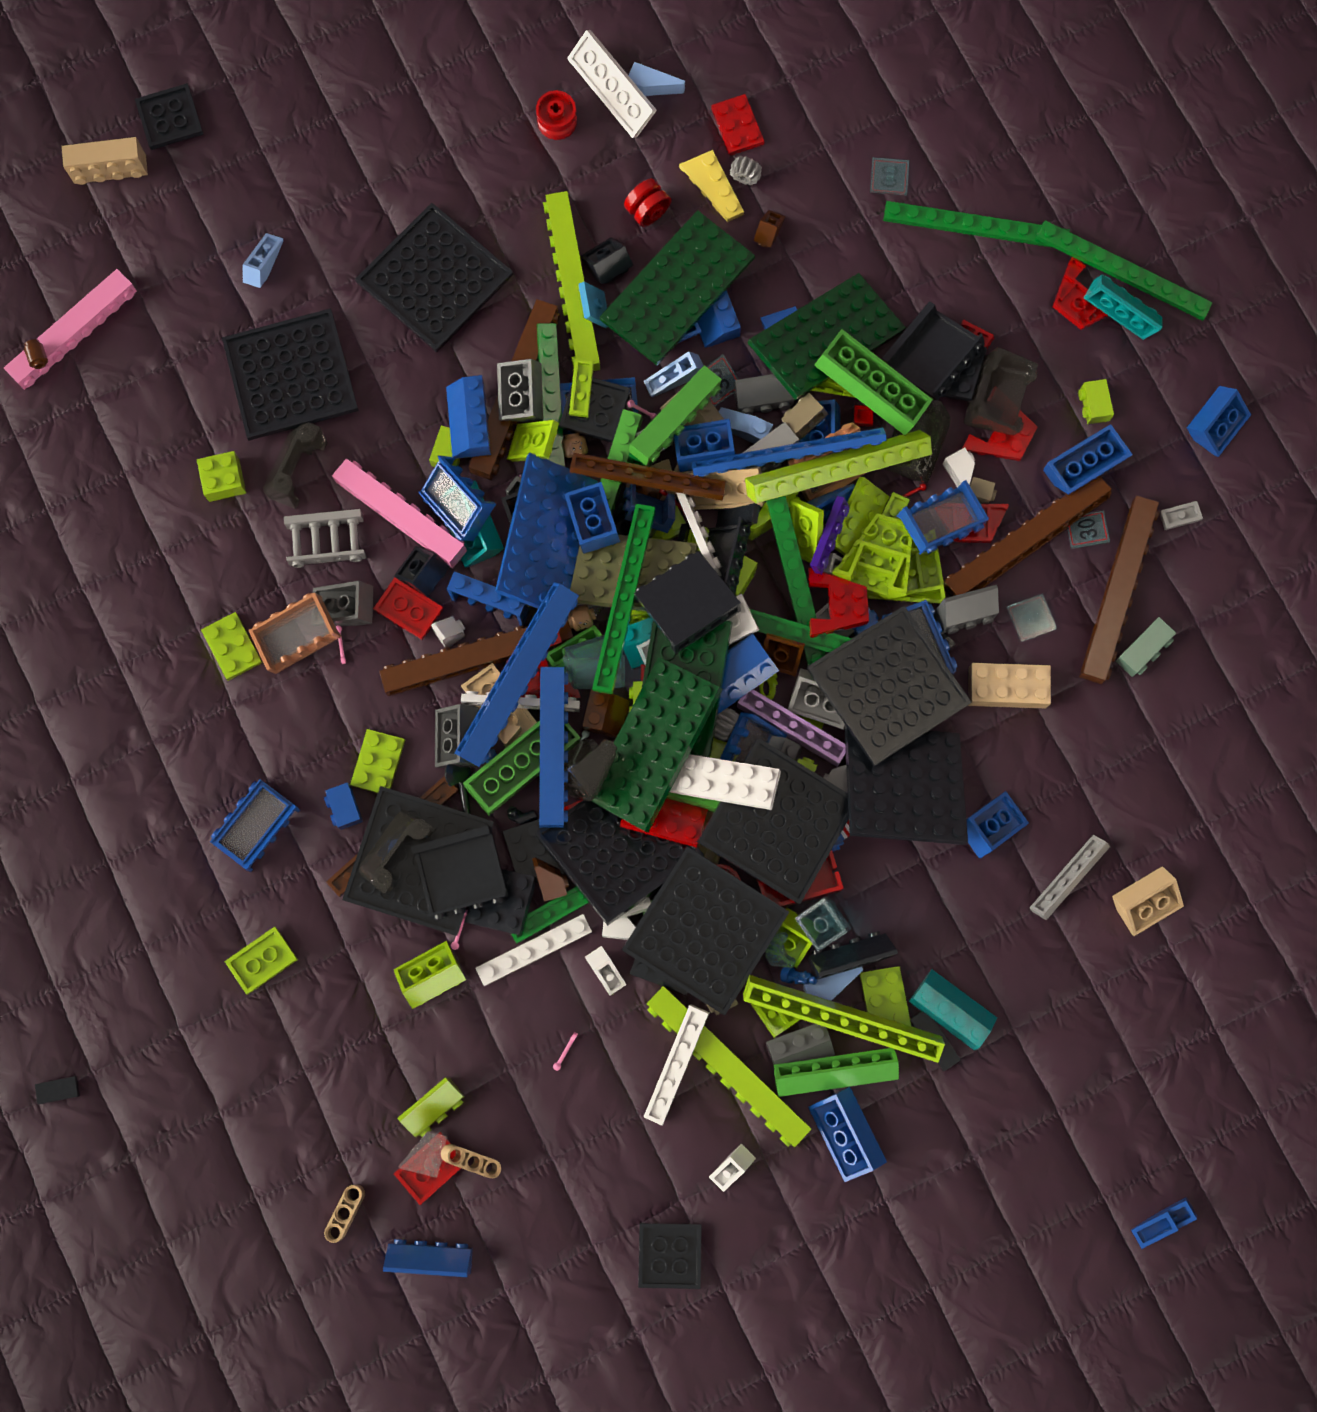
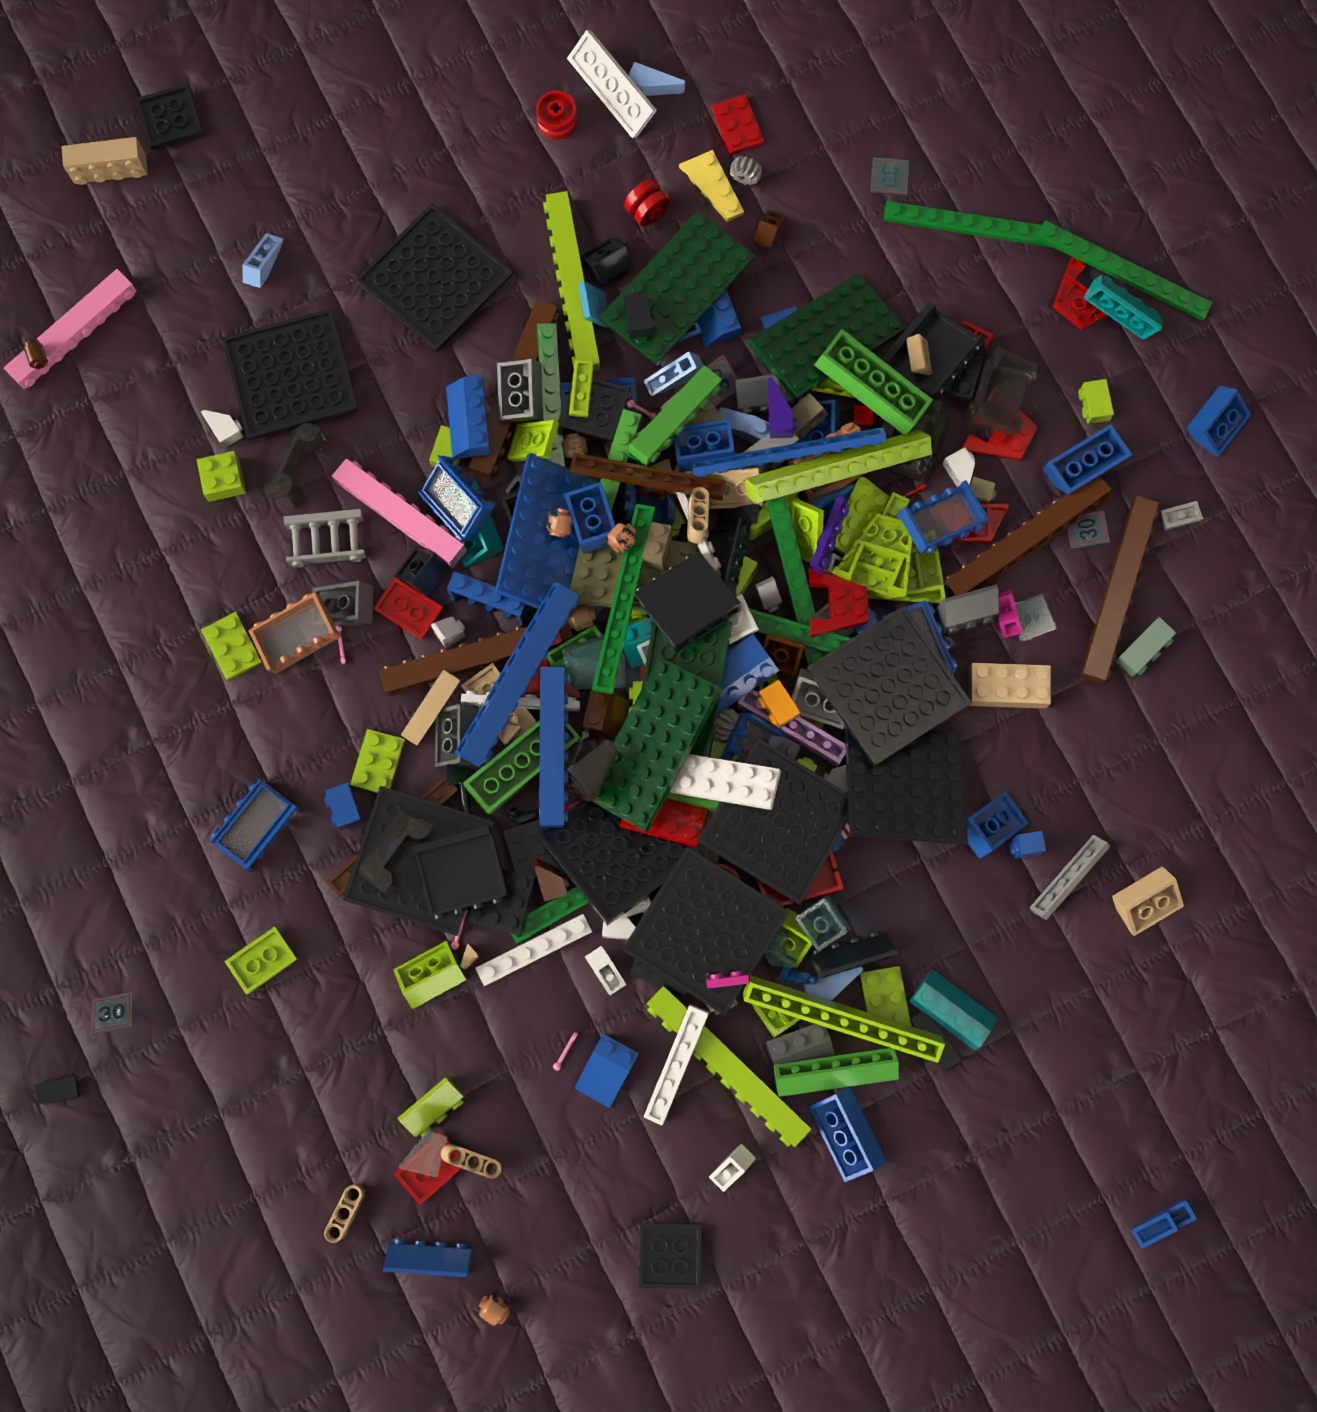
none -> clear light blue piece [91,992,133,1035]
none -> white slope [201,410,243,448]
none -> tan tile [401,669,460,745]
none -> tan slope [460,944,479,969]
none -> nougat head [478,1293,510,1326]
none -> nougat head [546,508,573,538]
none -> blue slope [575,1034,639,1108]
none -> nougat head [607,523,637,553]
none -> black brick [624,292,656,339]
none -> dark tan brick [643,522,673,571]
none -> tan beam [687,487,709,544]
none -> dark pink plate [706,971,749,988]
none -> light grey slope [754,577,782,614]
none -> light orange brick [757,680,800,728]
none -> dark purple slope [768,377,797,438]
none -> tan slope [907,334,932,375]
none -> dark pink slope [997,590,1023,638]
none -> blue brick [1009,831,1046,859]

